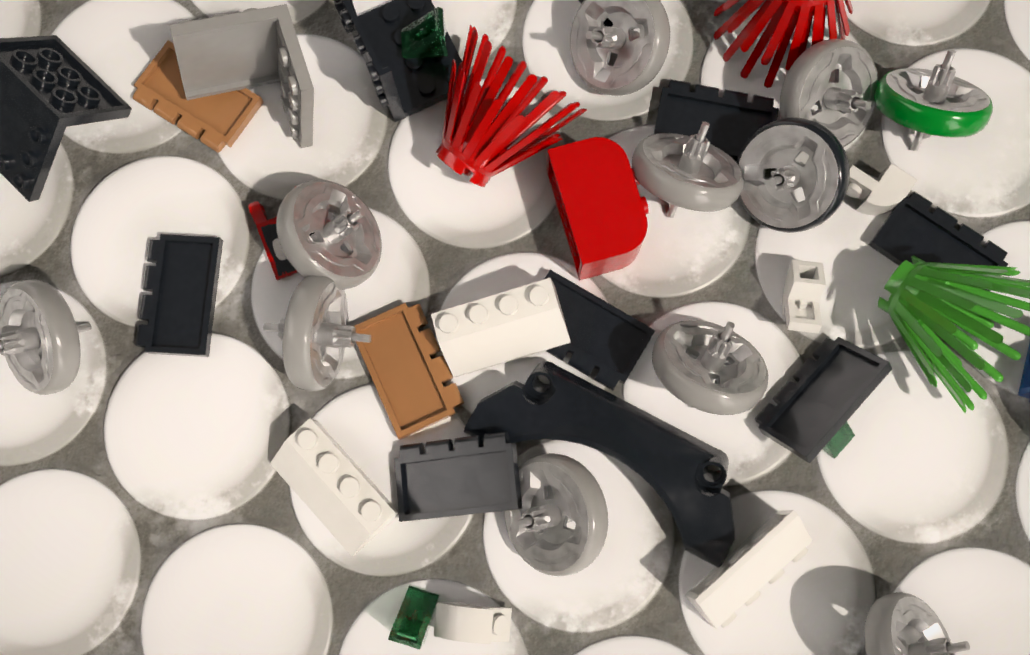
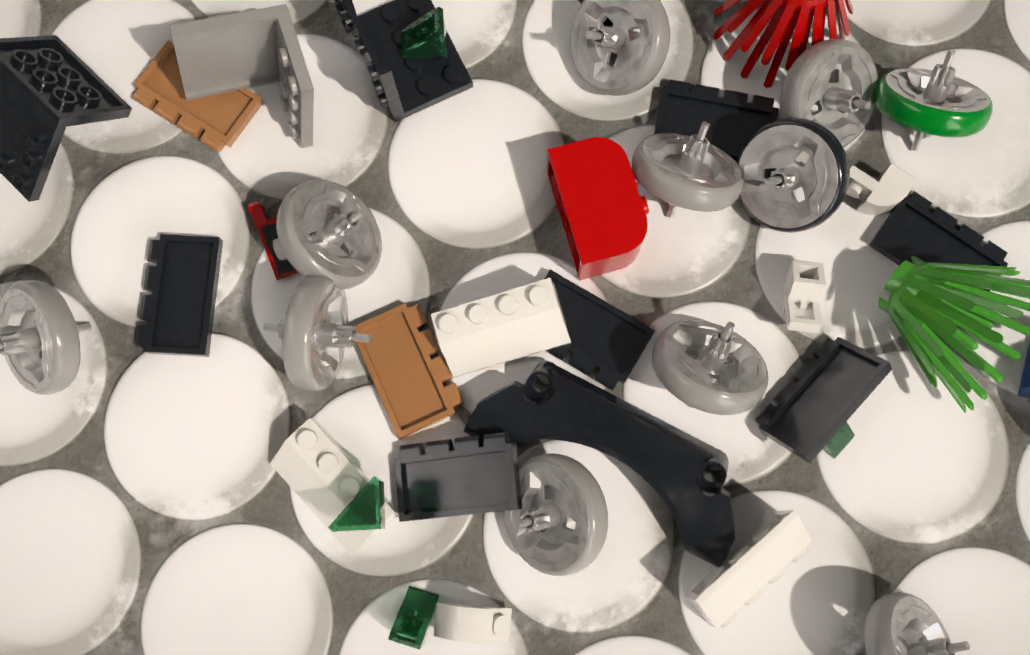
red plant [435,25,587,187] -> none
none -> clear green slope [328,476,386,532]

